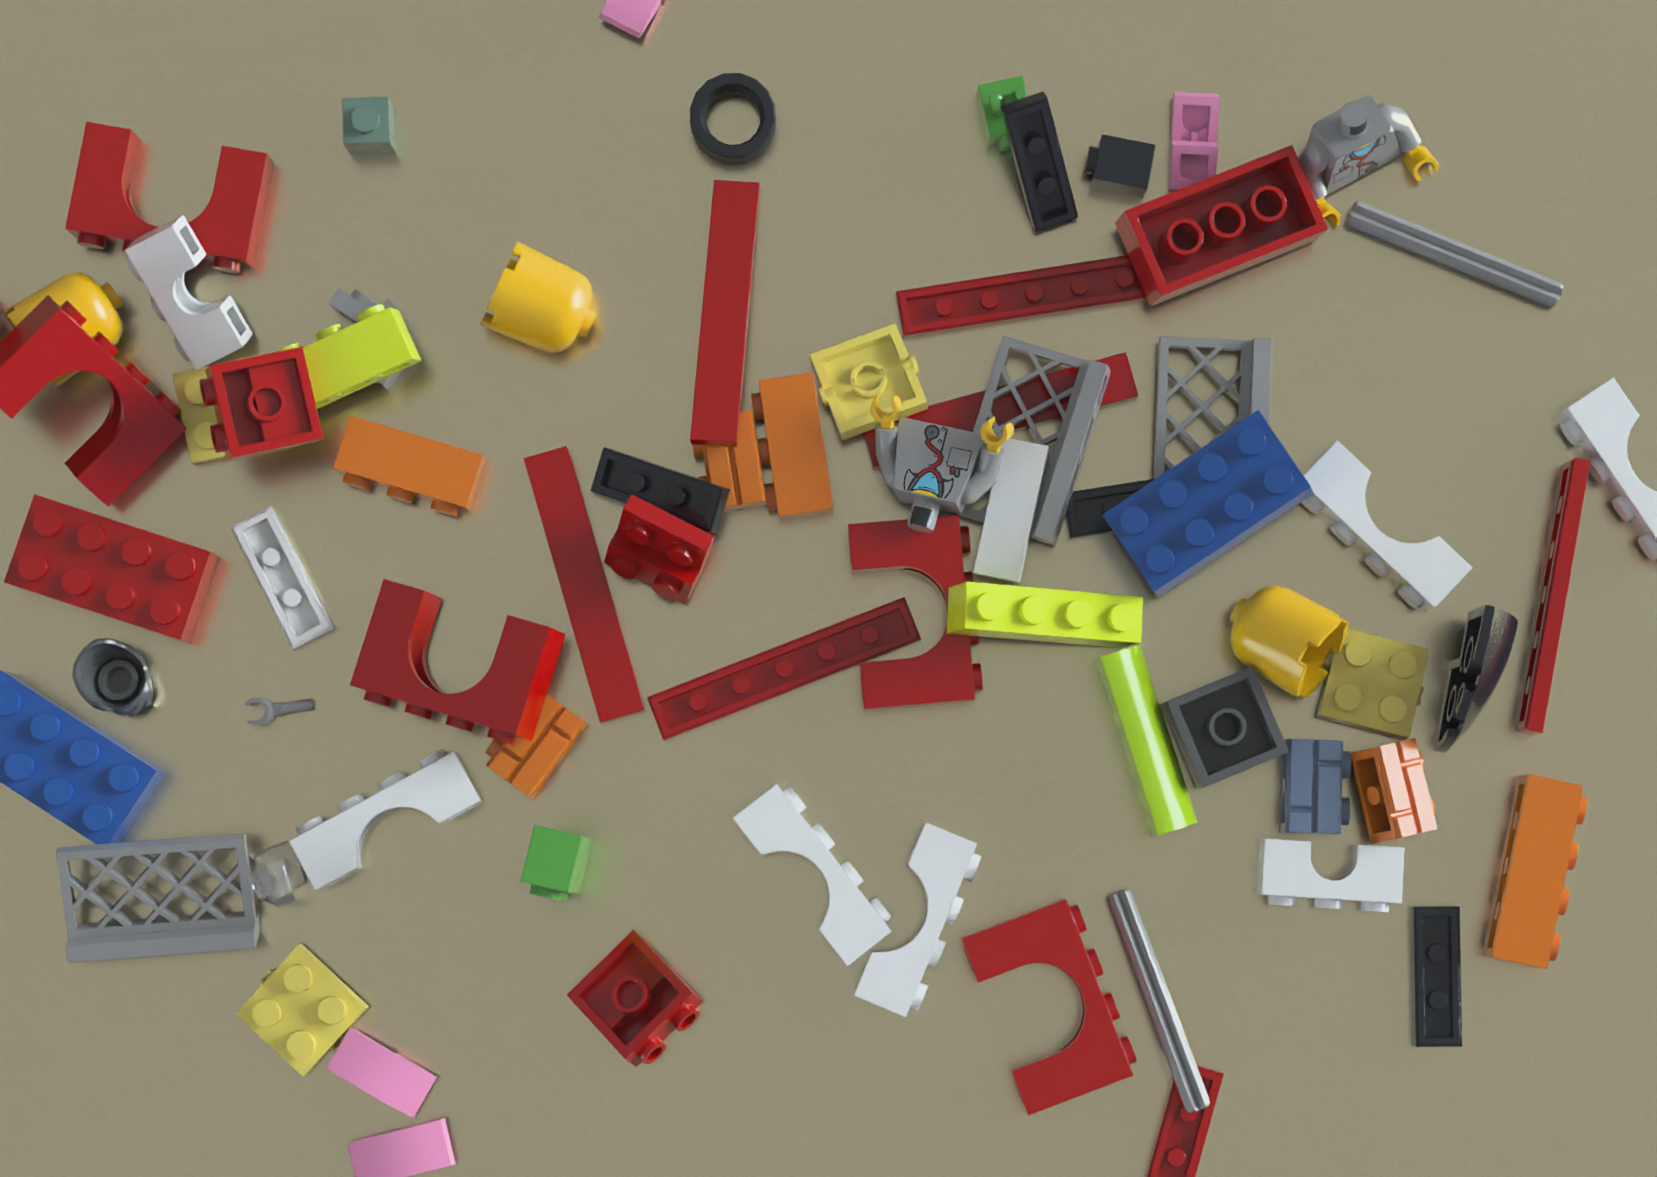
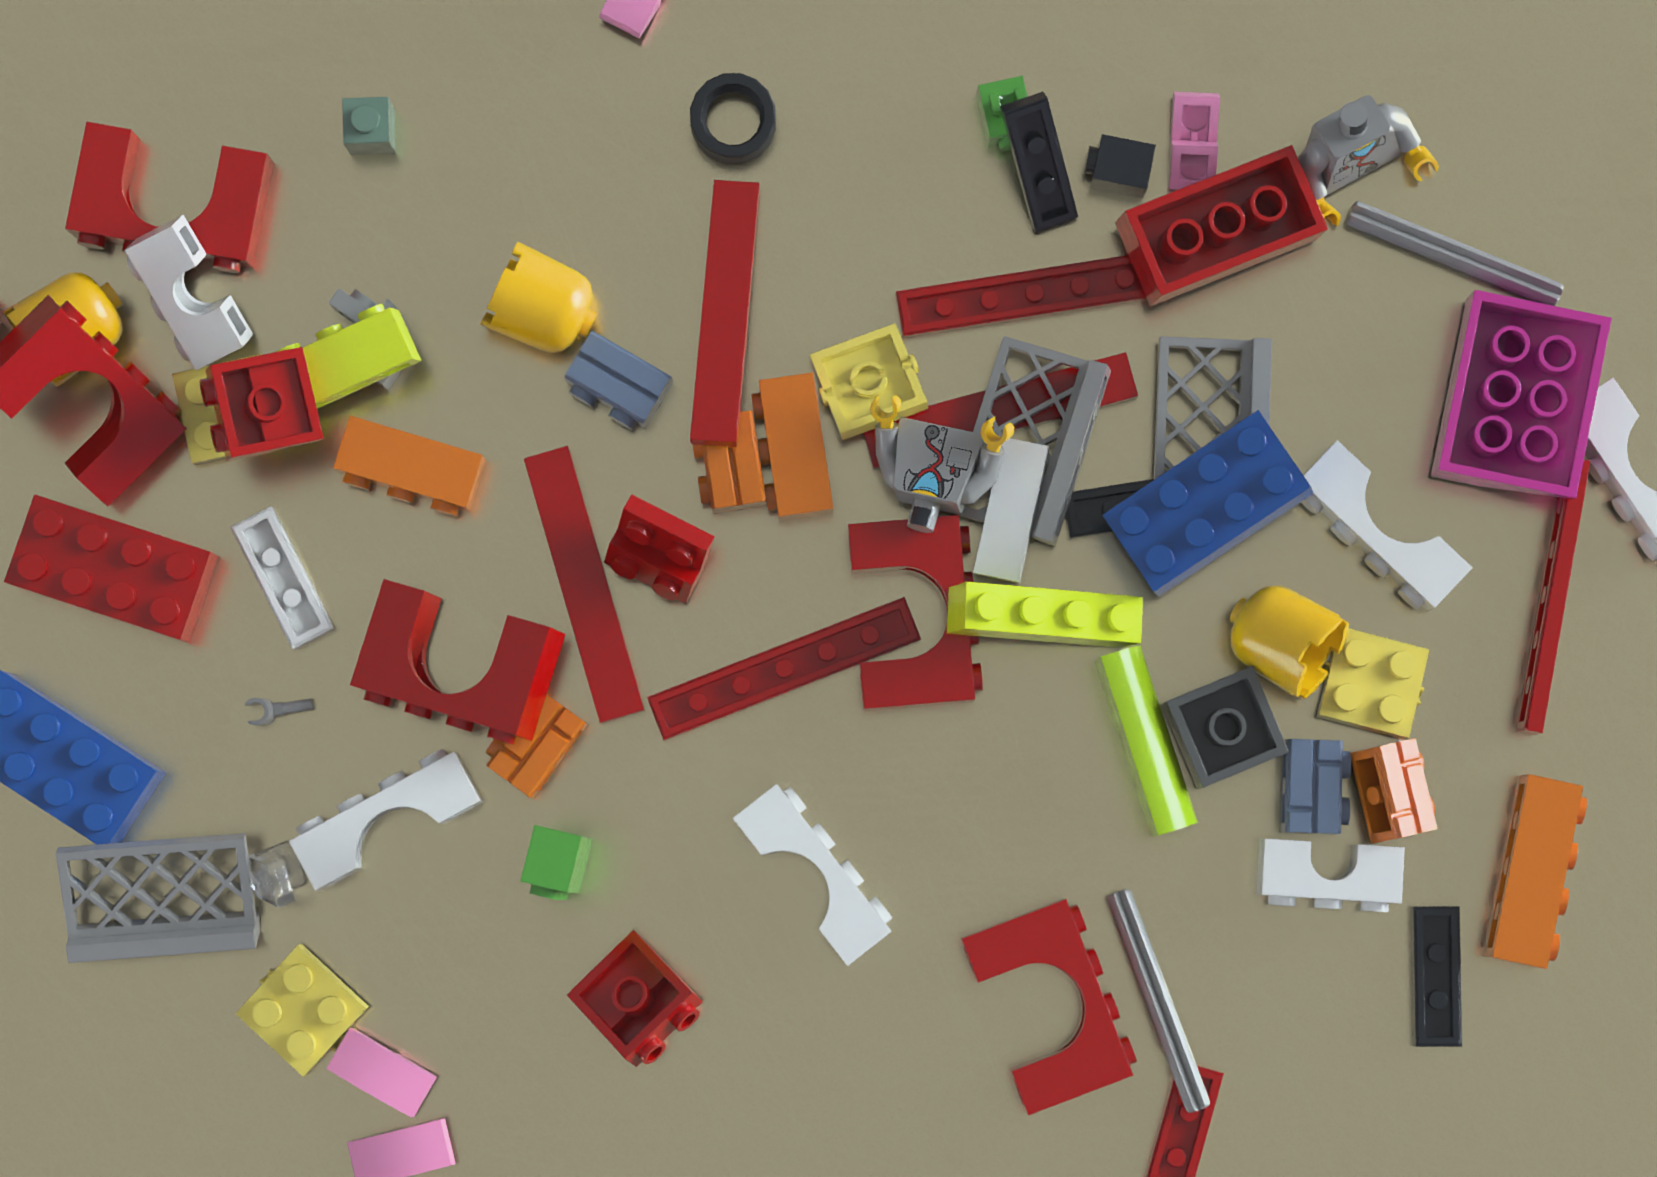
dark grey hair [72,638,153,716] -> none
black tile [590,447,730,533] -> none
white arch [854,822,981,1017] -> none
black brick [1435,605,1518,752] -> none
none -> sand blue brick [564,330,673,430]
none -> dark pink slope [1431,290,1612,499]

